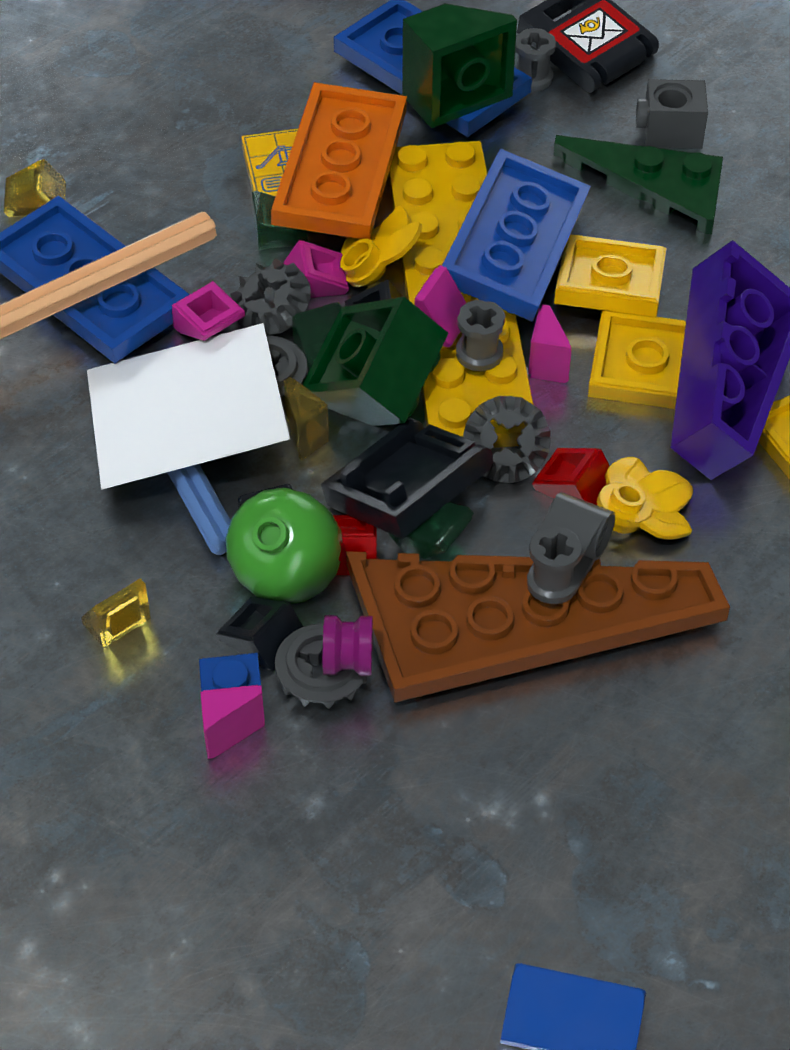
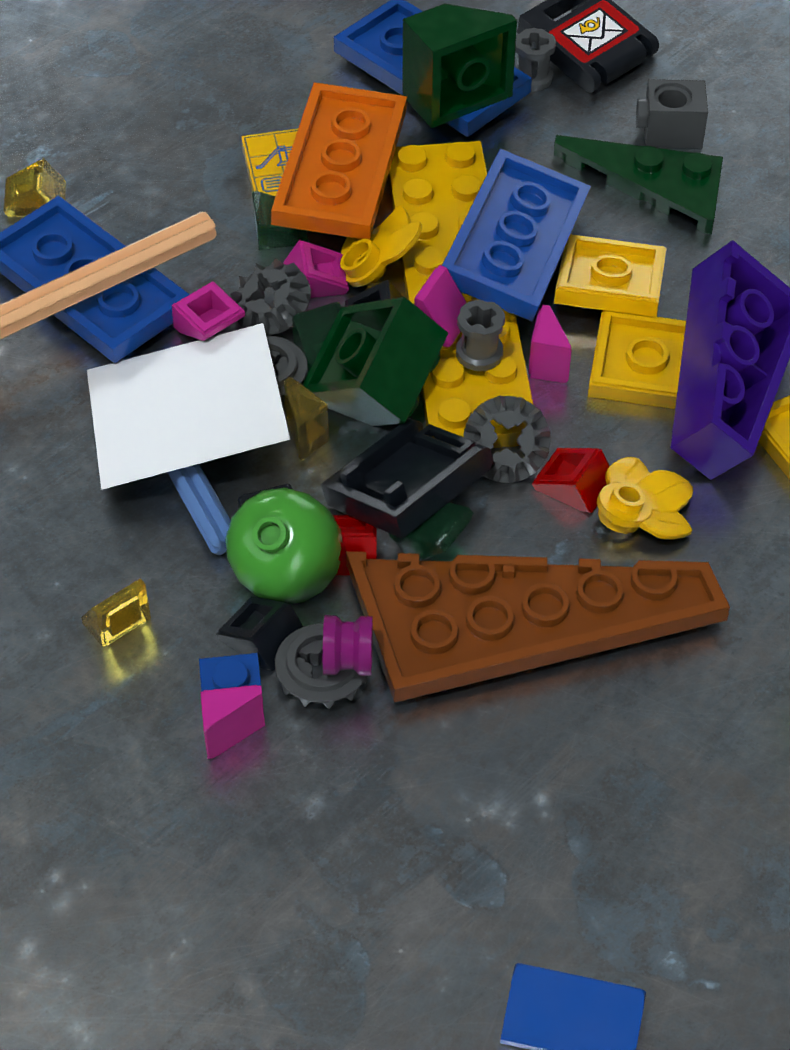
dark grey piece [527,492,615,604] -> none

